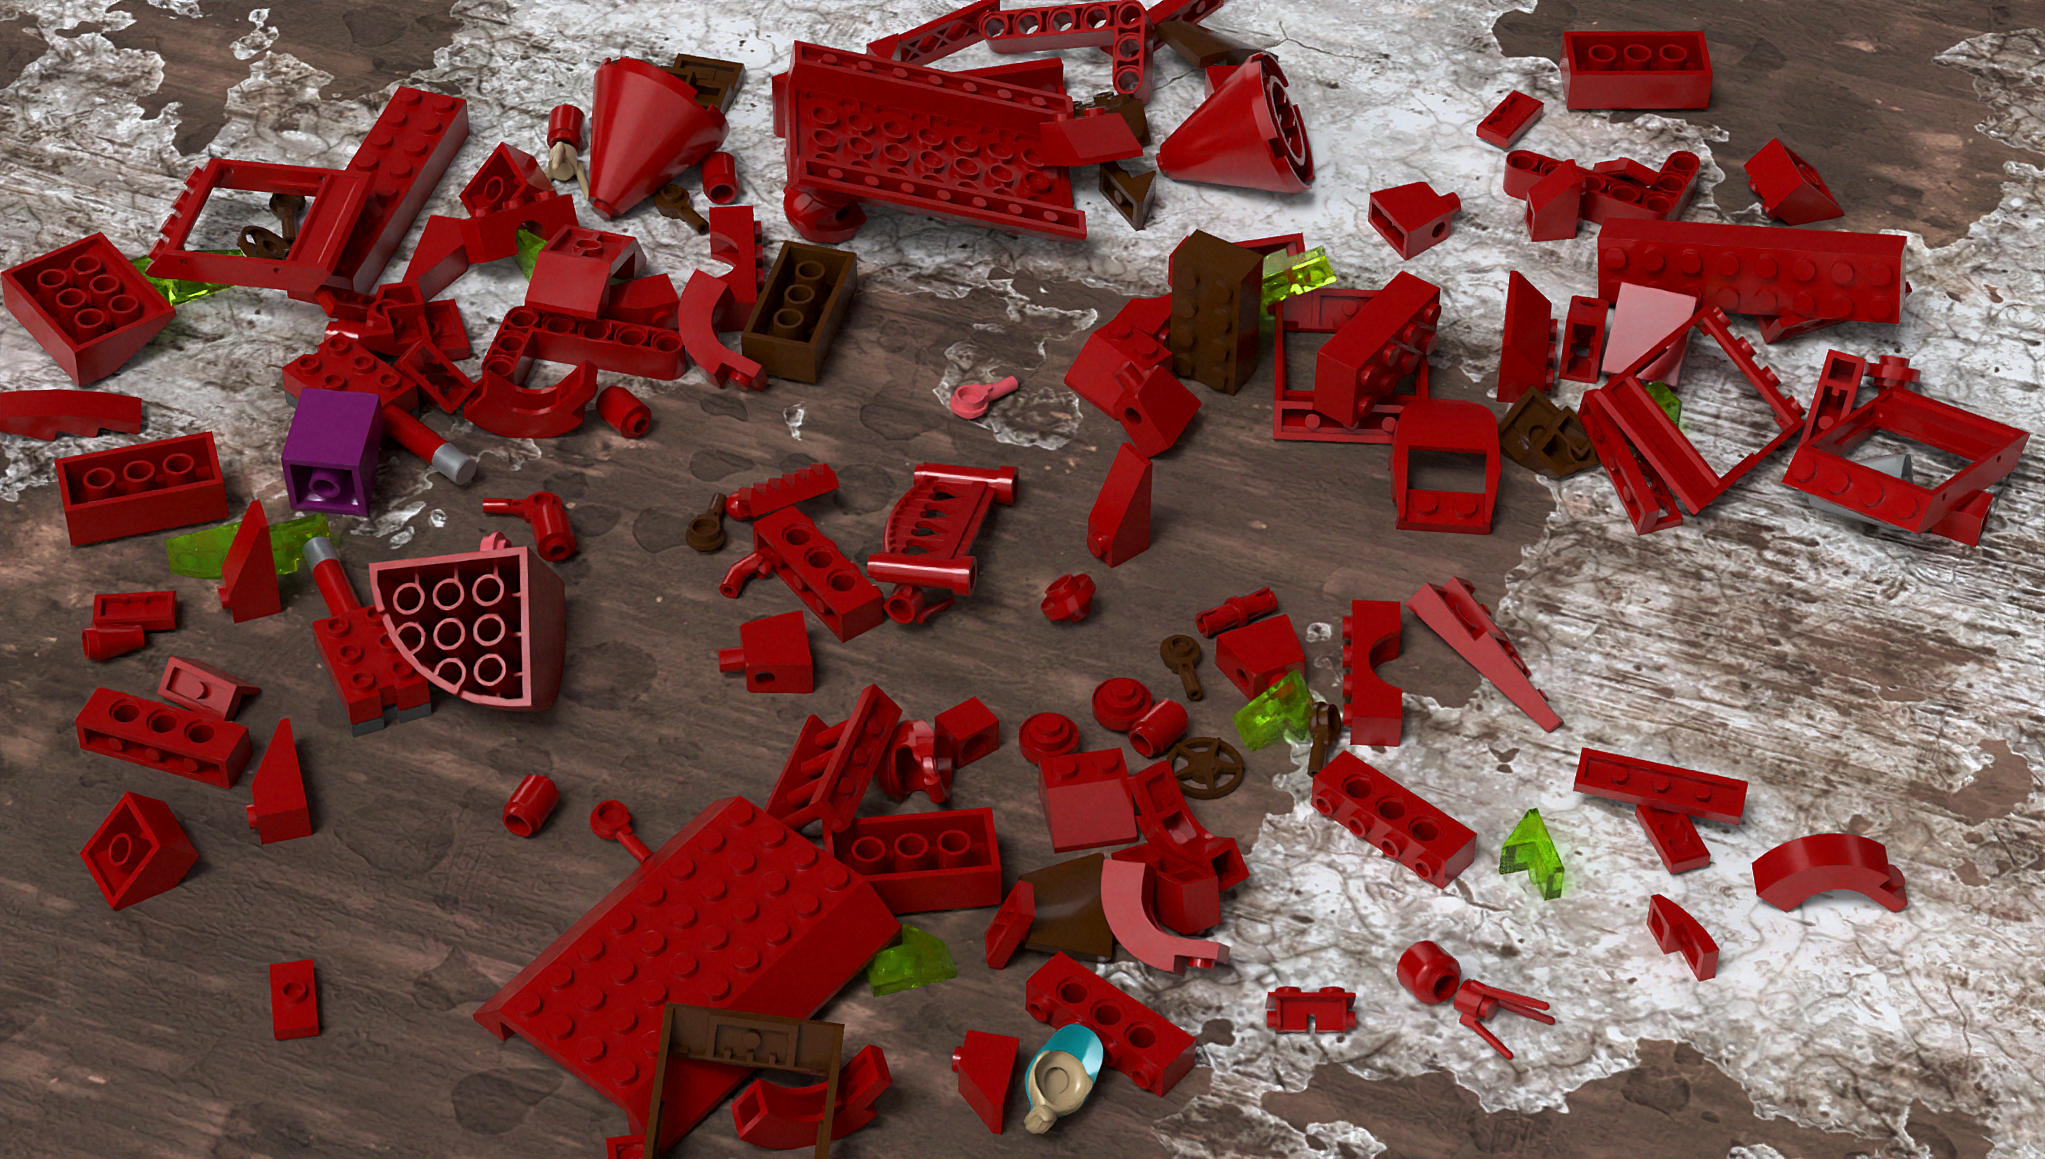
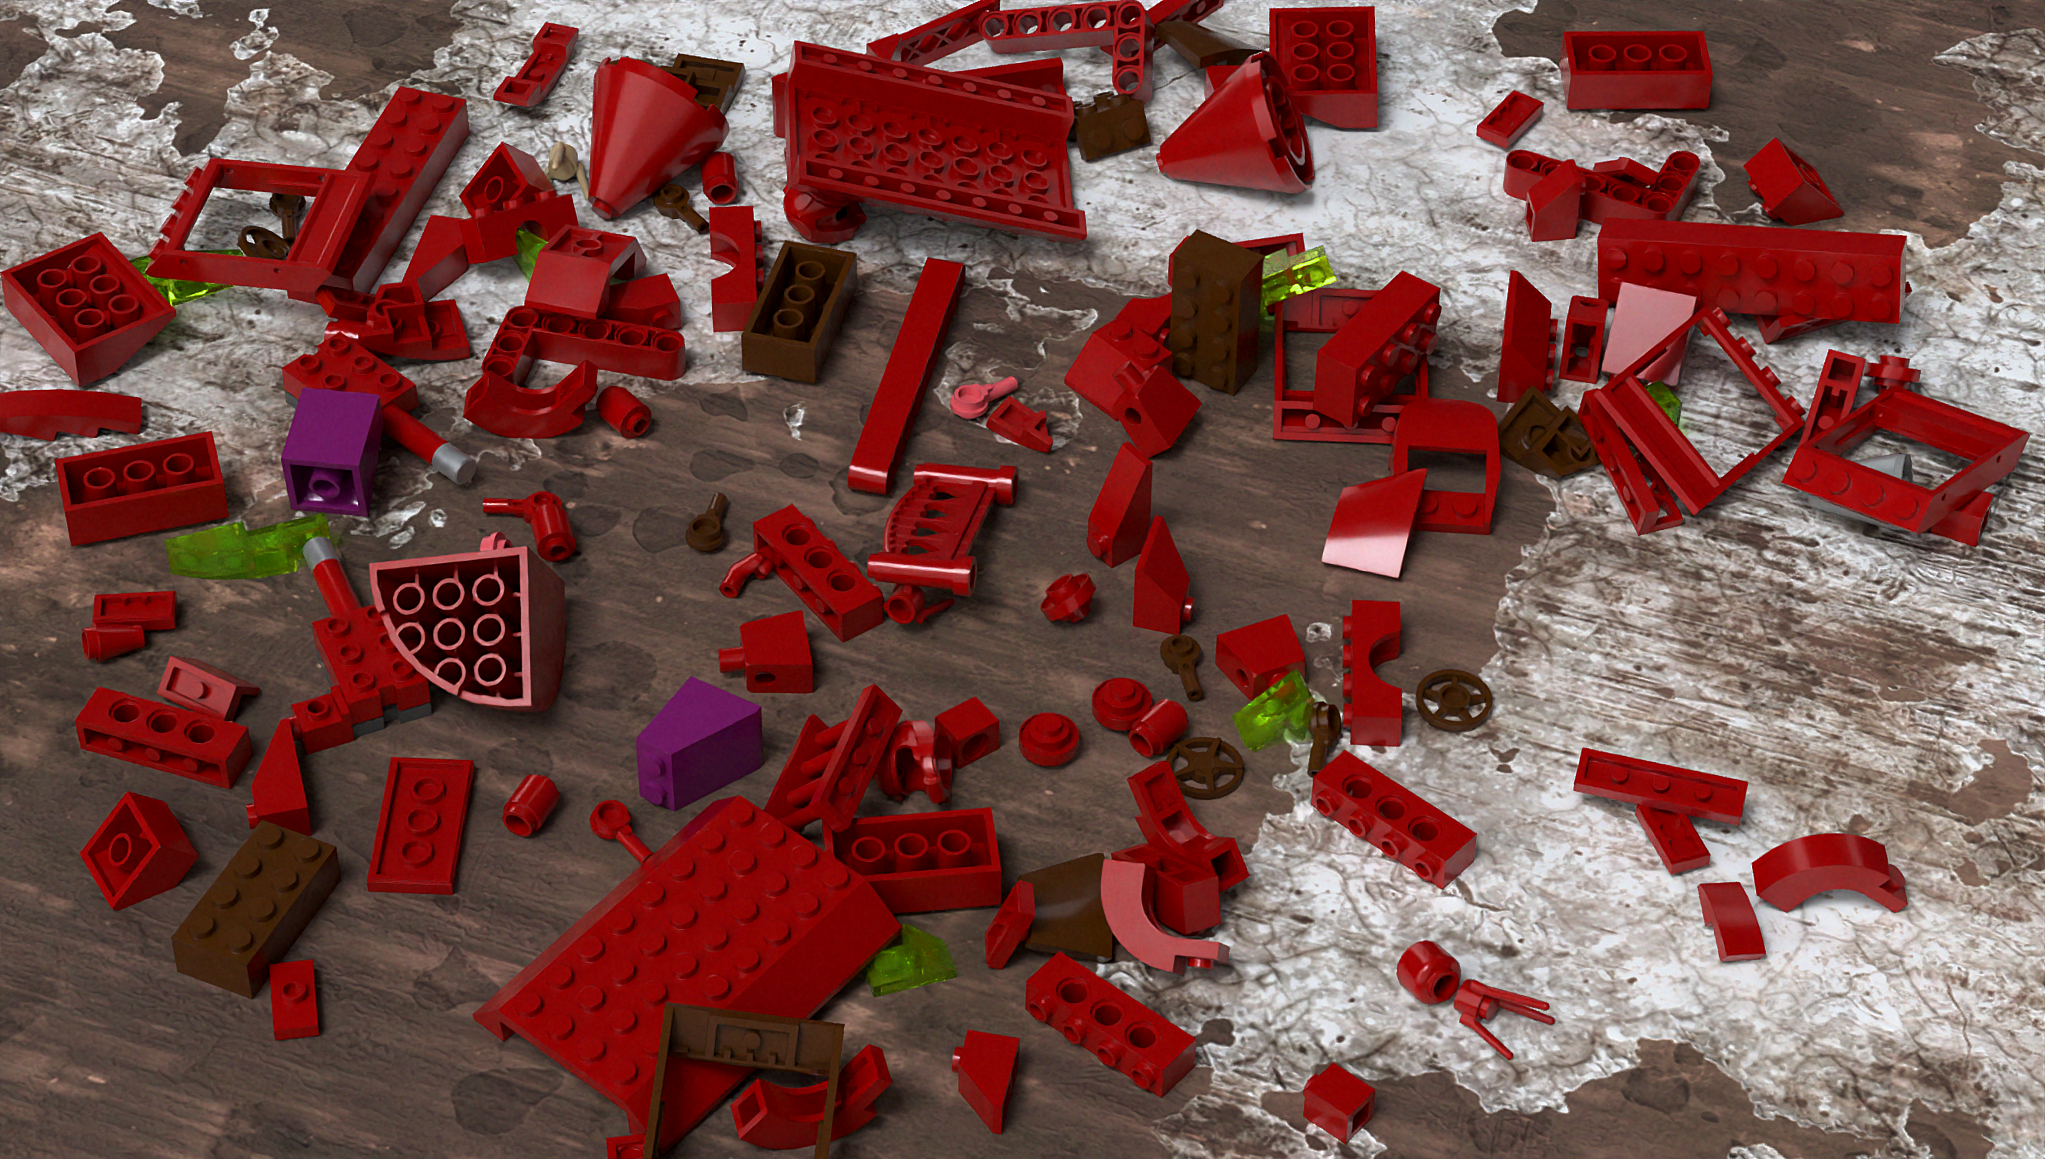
red slope [217,499,282,624] -> none
red torso [391,336,477,414] -> none
red brick [547,104,585,152] -> none
red arch [678,269,769,392] -> none
red gear [725,463,840,522] -> none
tan hair [1024,1024,1103,1134] -> none
red slope [1038,747,1137,854] -> none
red slope [1039,107,1143,166] -> none
reddish brown slope [1099,161,1156,232] -> none
red pin [1195,587,1278,638] -> none
red hinge [1265,986,1356,1033] -> none
red torso [1368,181,1461,261] -> none
red wedge [1405,576,1565,733] -> none
clear neon green slope [1499,808,1565,901] -> none
red slope [1646,894,1720,982] -> none
none -> reddish brown brick [171,820,341,999]
none -> red brick [287,685,354,755]
none -> red tile [367,757,475,895]
none -> red slope [493,22,579,107]
none -> magenta slope [636,676,764,812]
none -> red beam [848,257,966,495]
none -> red slope [986,396,1053,453]
none -> red slope [1133,515,1196,635]
none -> red slope [1269,6,1377,129]
none -> red brick [1303,1062,1376,1144]
none -> red slope [1321,468,1428,579]
none -> reddish brown wheel [1415,669,1493,731]
none -> red slope [1697,882,1766,962]

